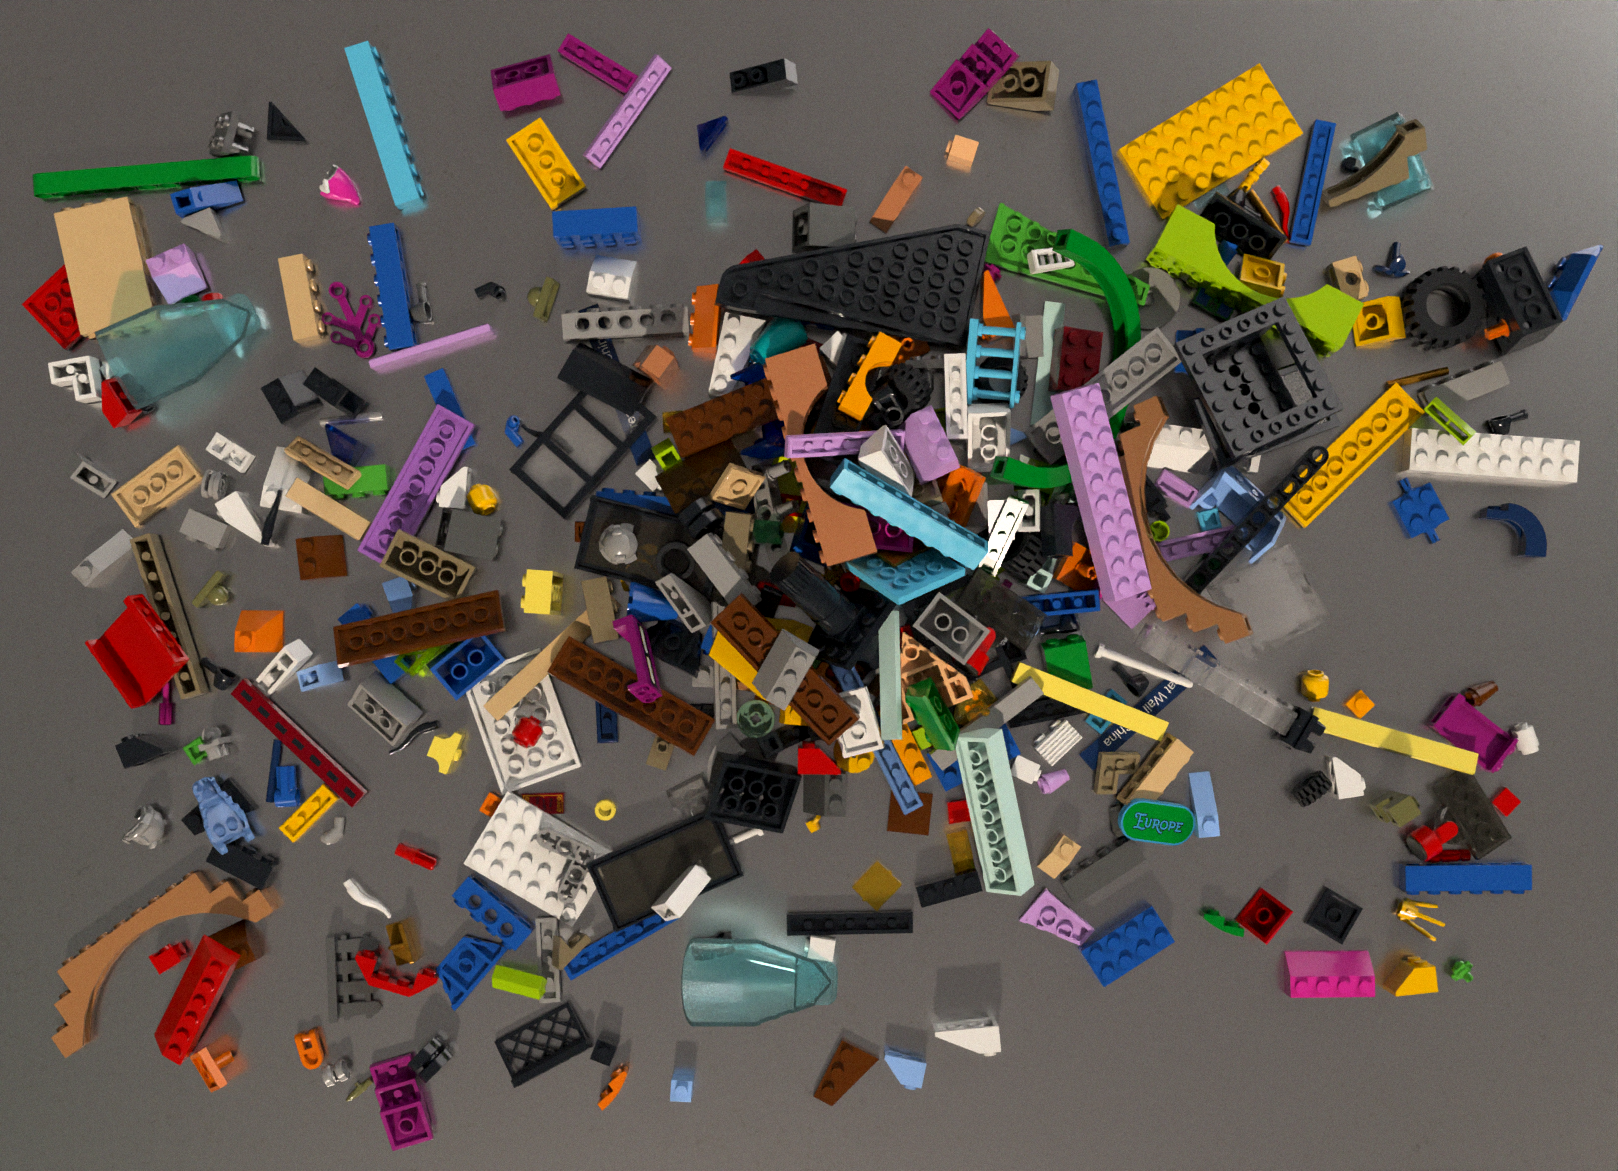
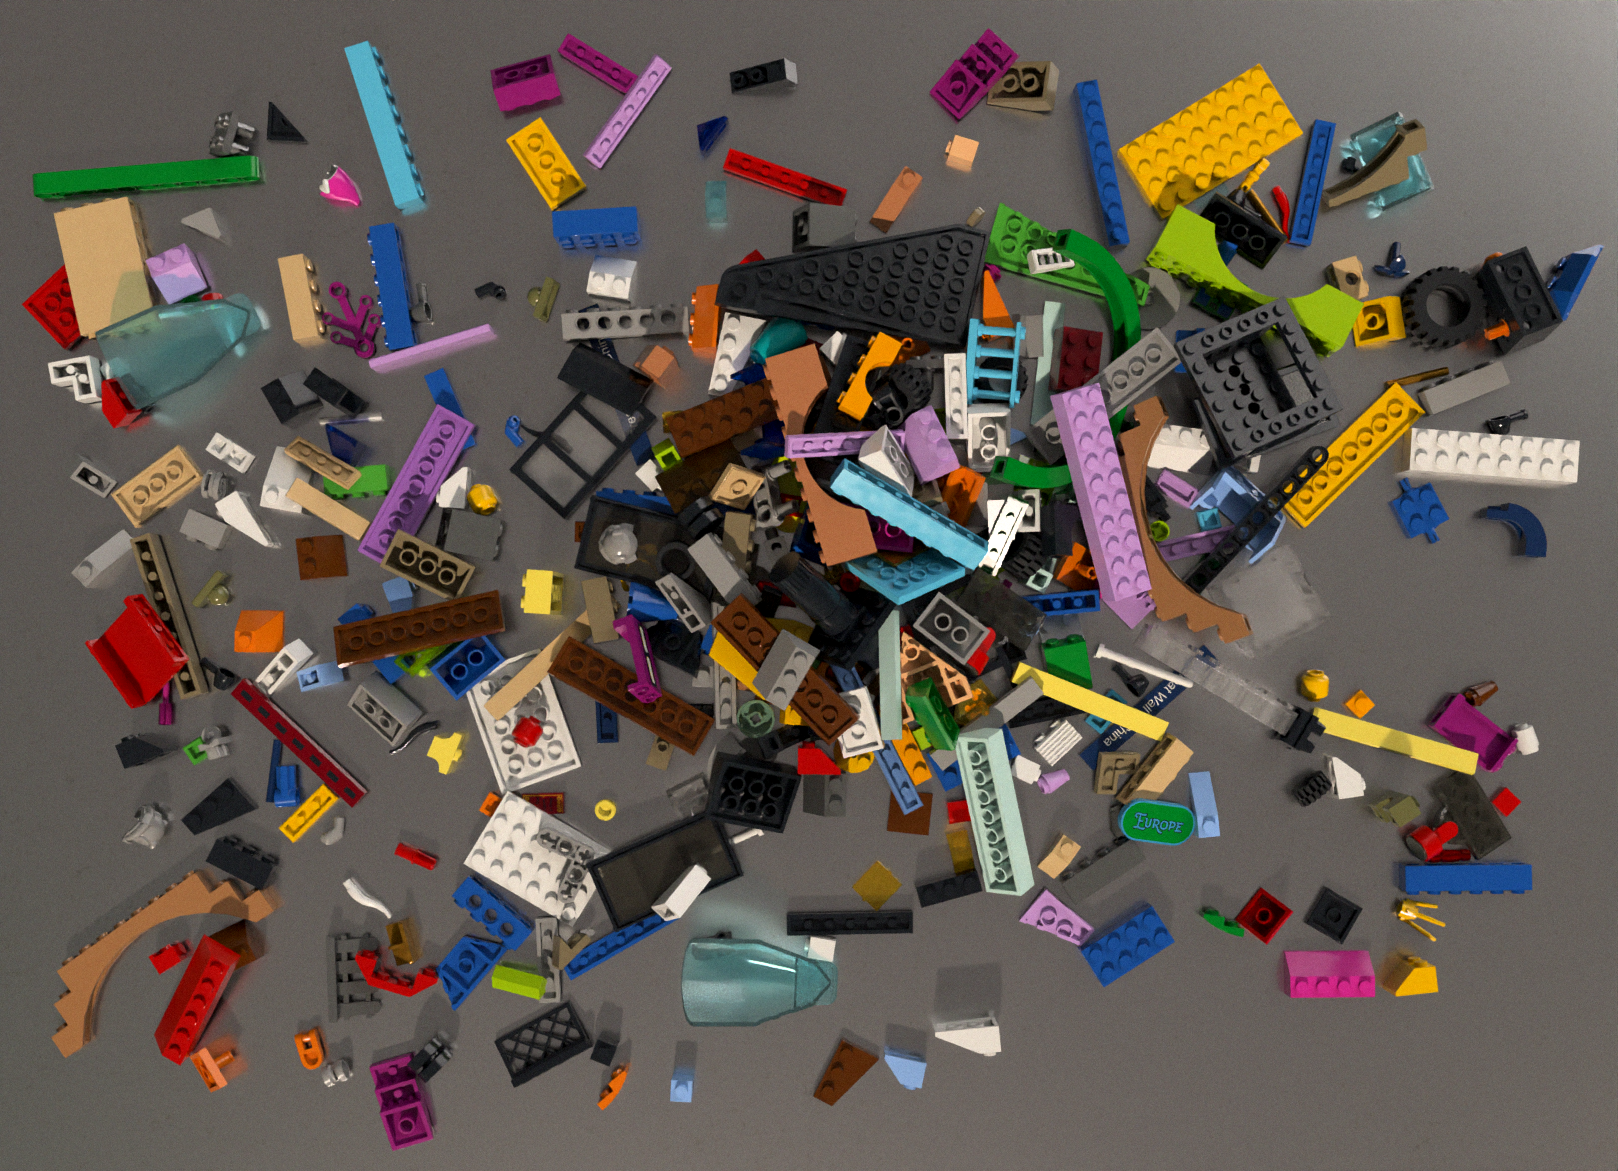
blue slope [170,181,244,218] -> none
medium blue animal [192,777,255,855] -> none
black animal [261,490,282,546] -> none
olive helmet [346,1077,374,1102] -> none
clear green piece [753,519,784,545] -> none
yellow hand [805,815,821,833] -> none
black bar [1039,613,1080,636] -> none
yellow plate [1239,254,1287,298] -> none
lime piece [1424,397,1476,445] -> none
bright green plant [1451,961,1474,983] -> none

